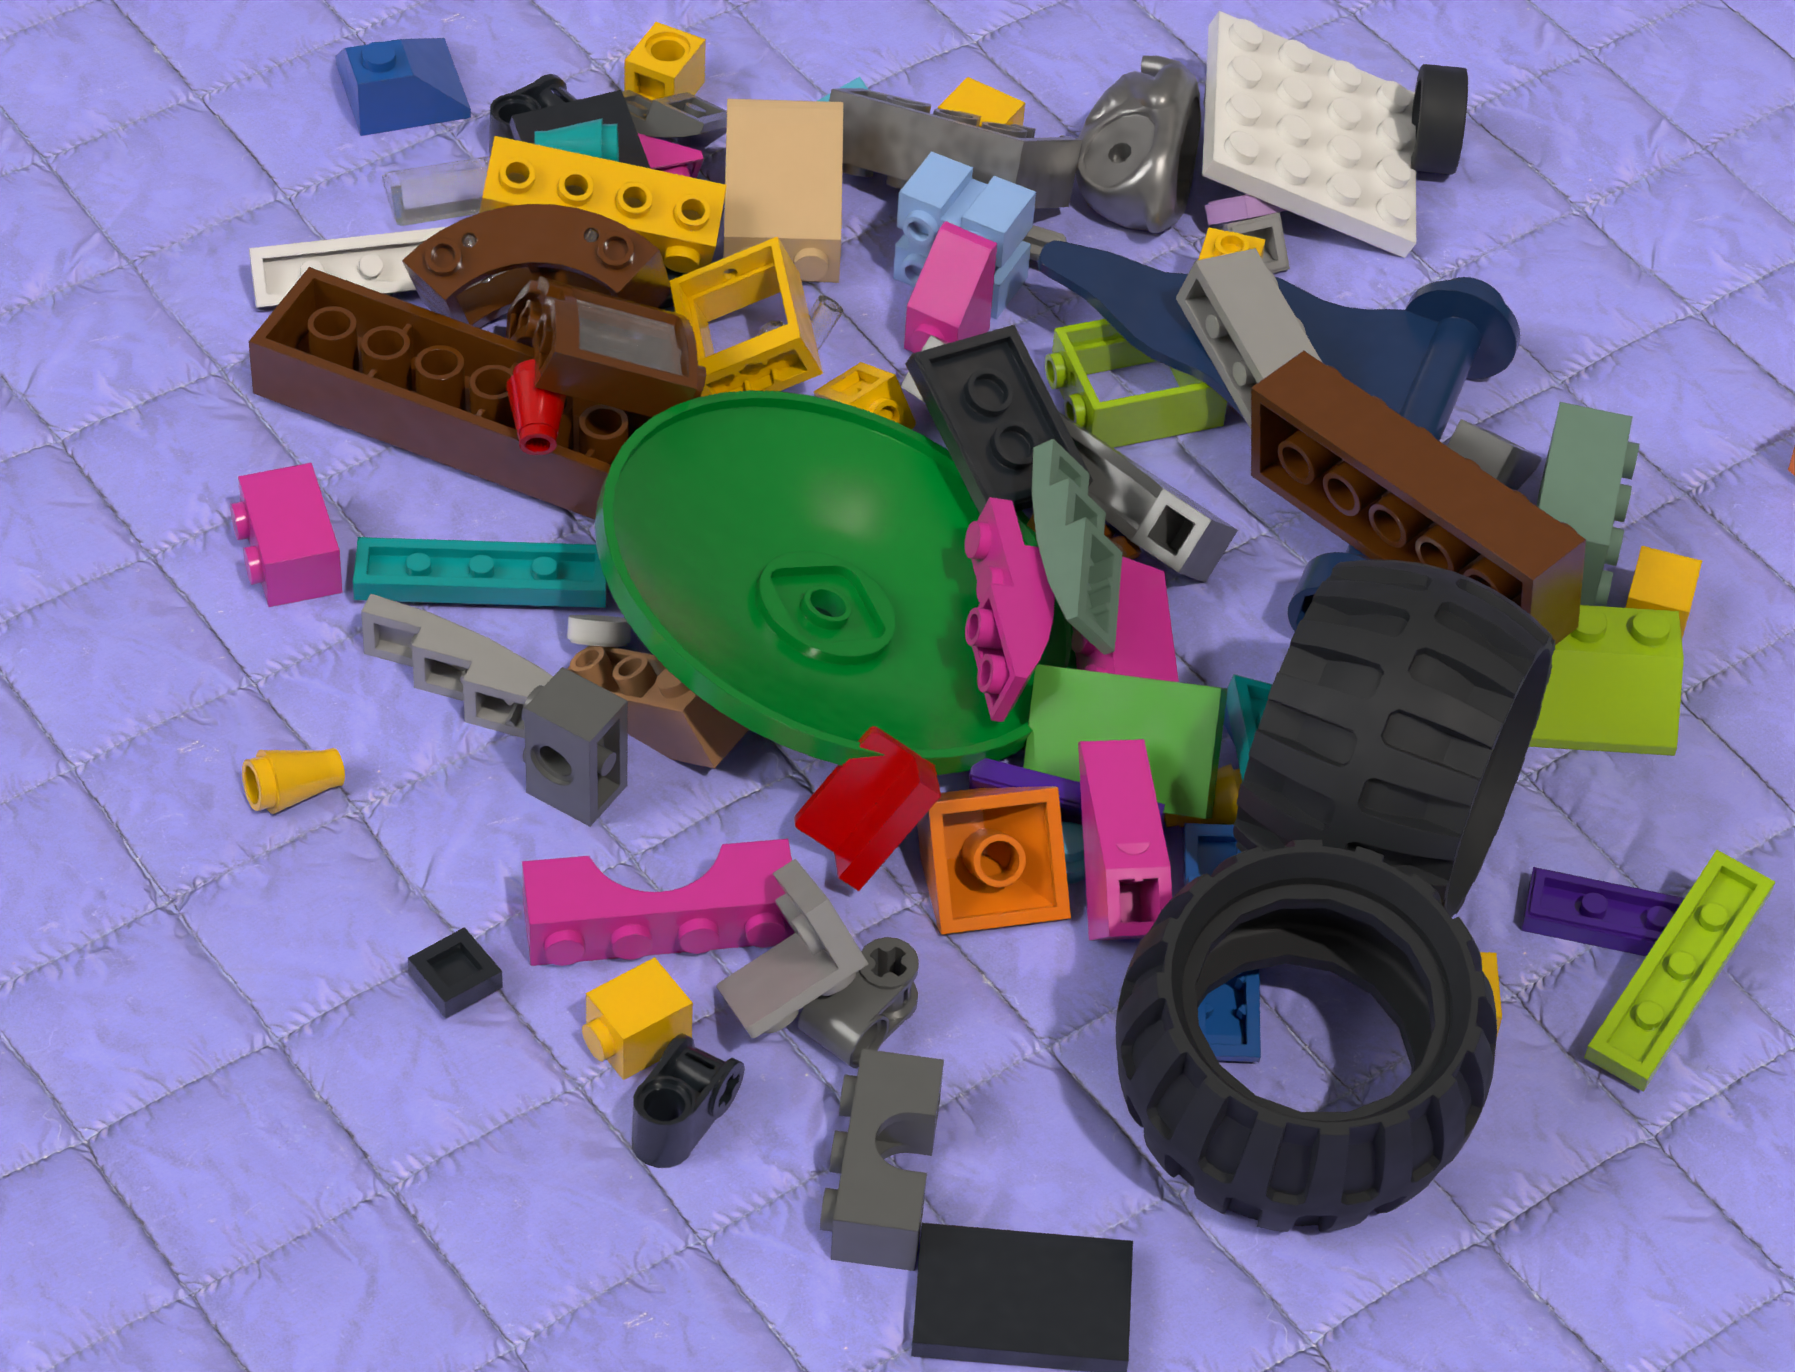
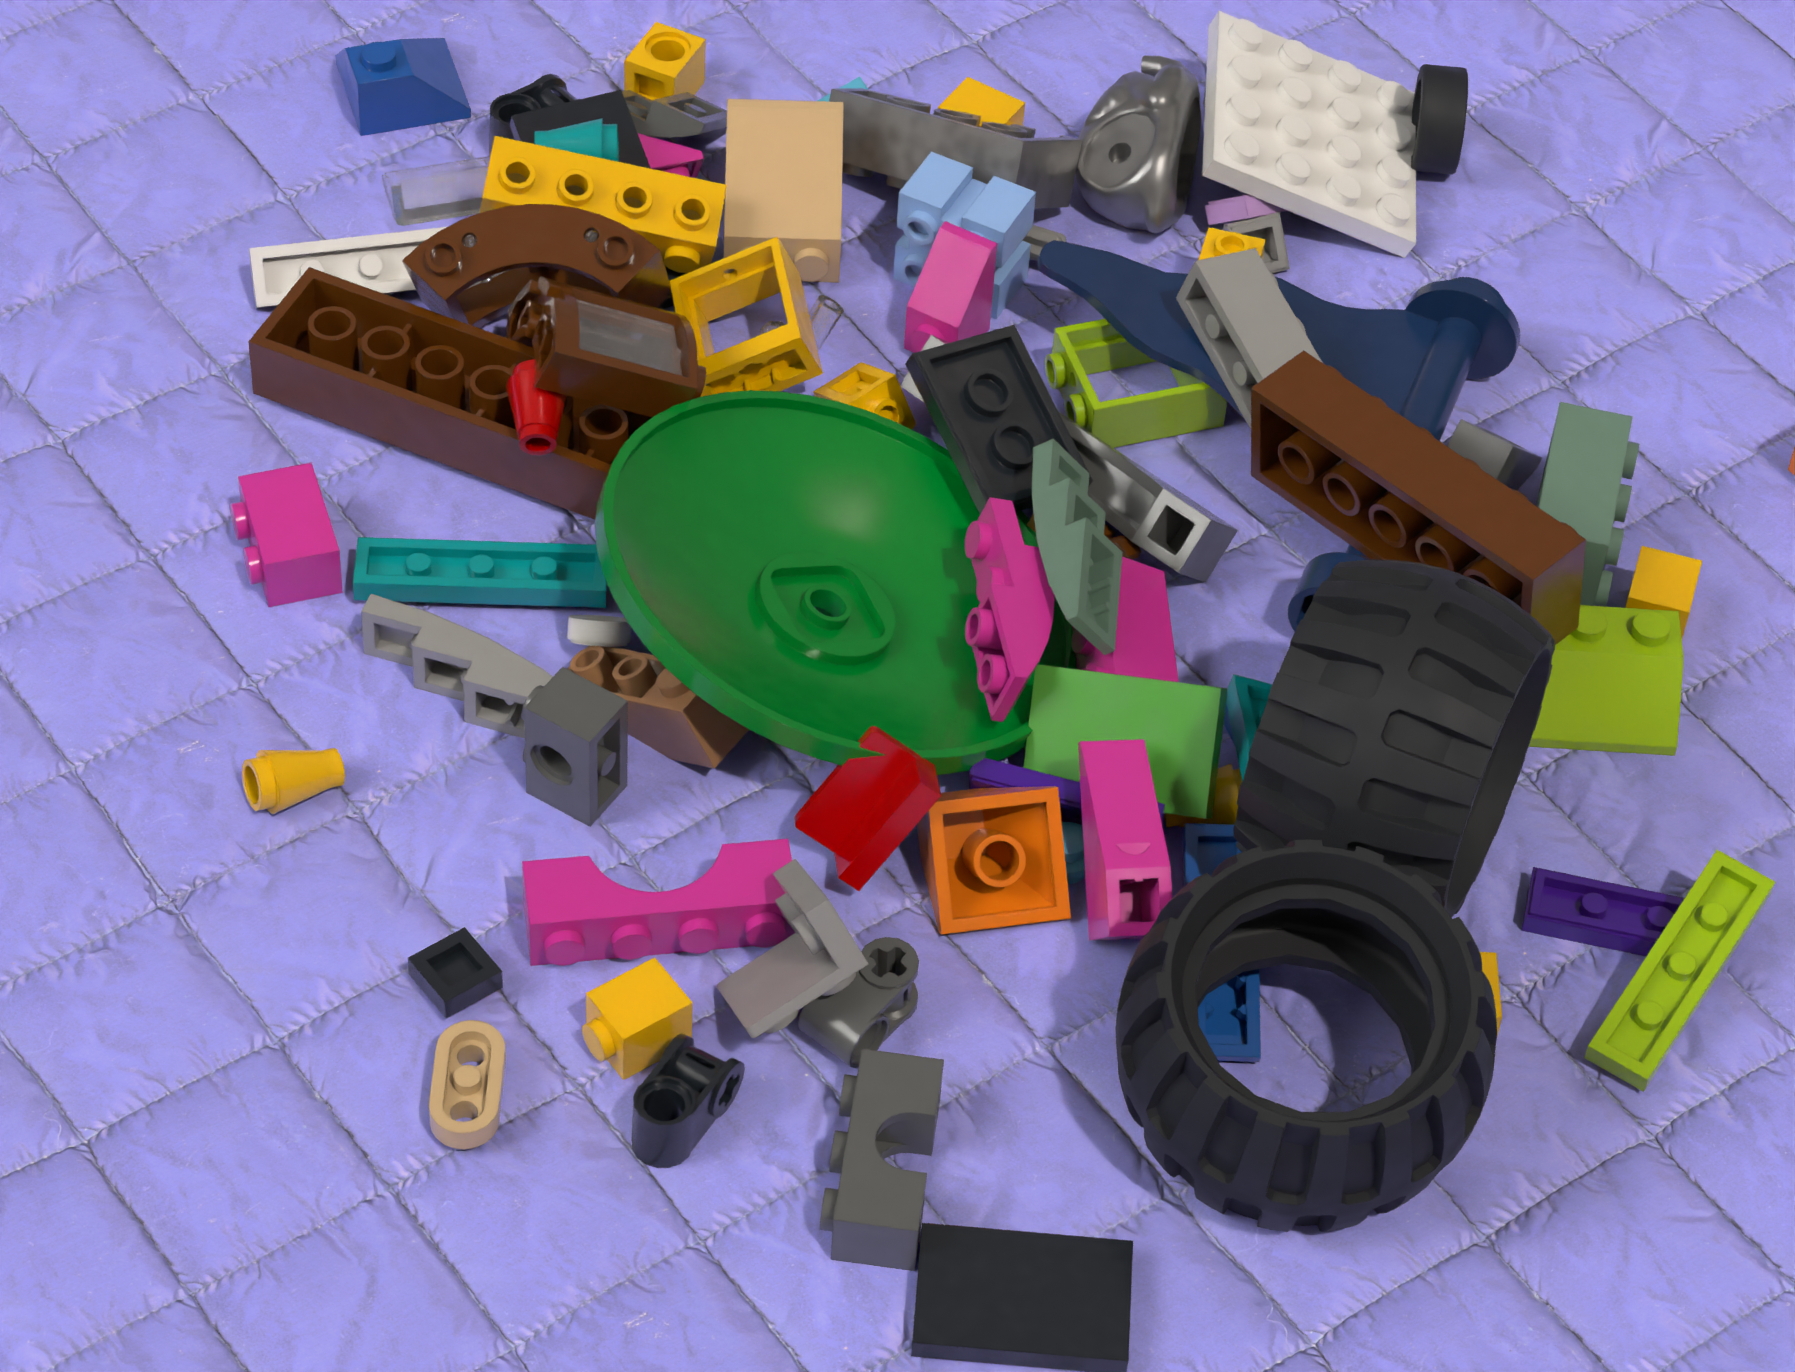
none -> tan plate [429,1020,506,1149]

